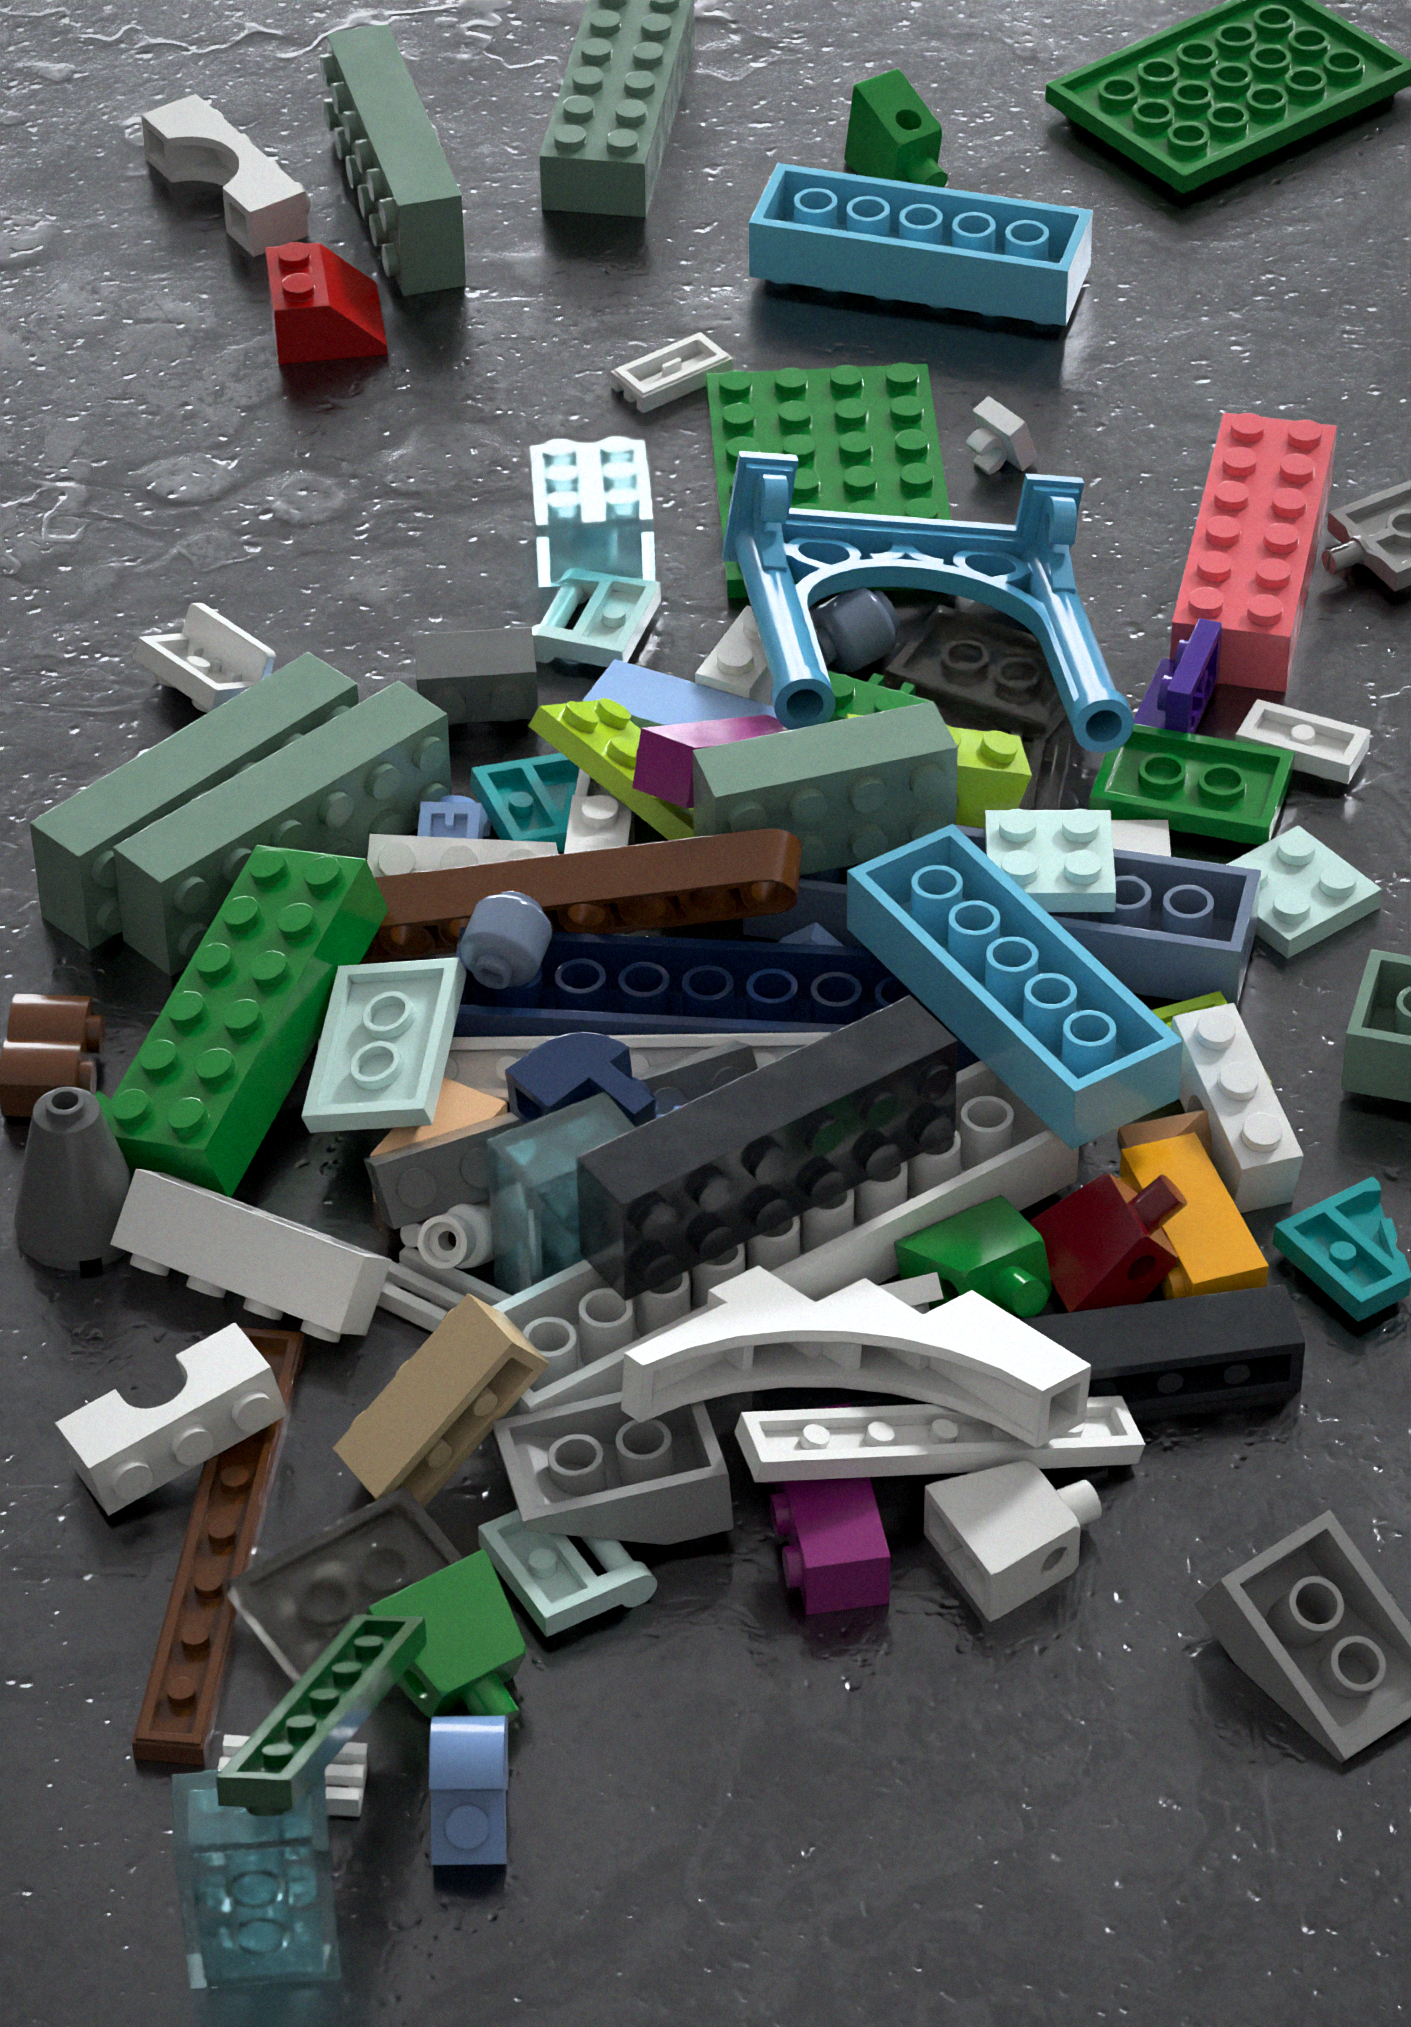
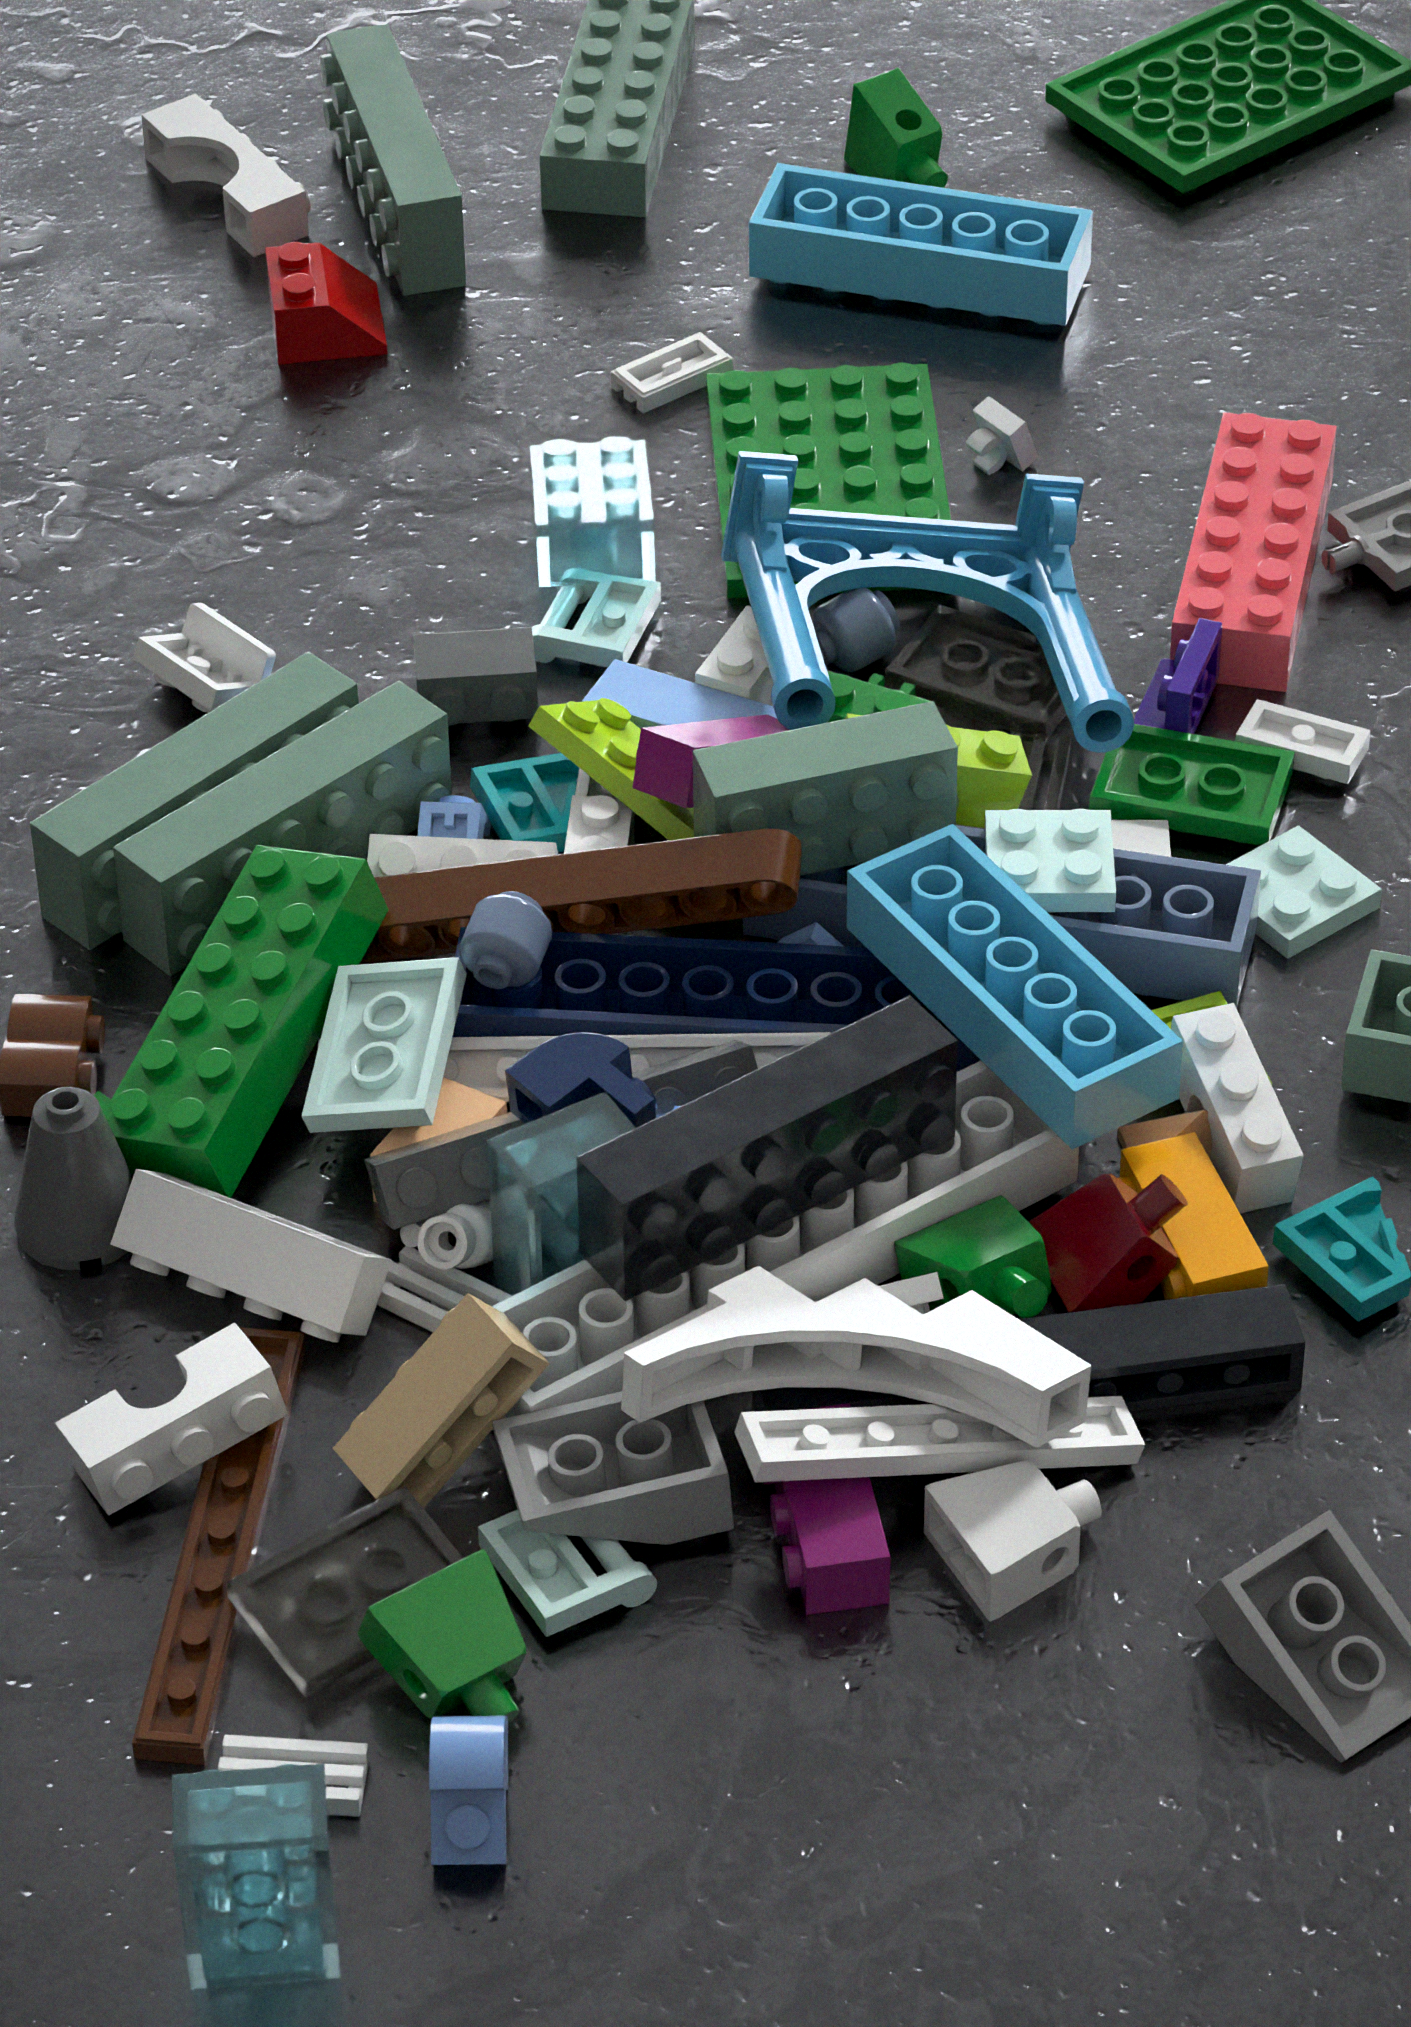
dark green plate [216,1614,427,1816] -> none

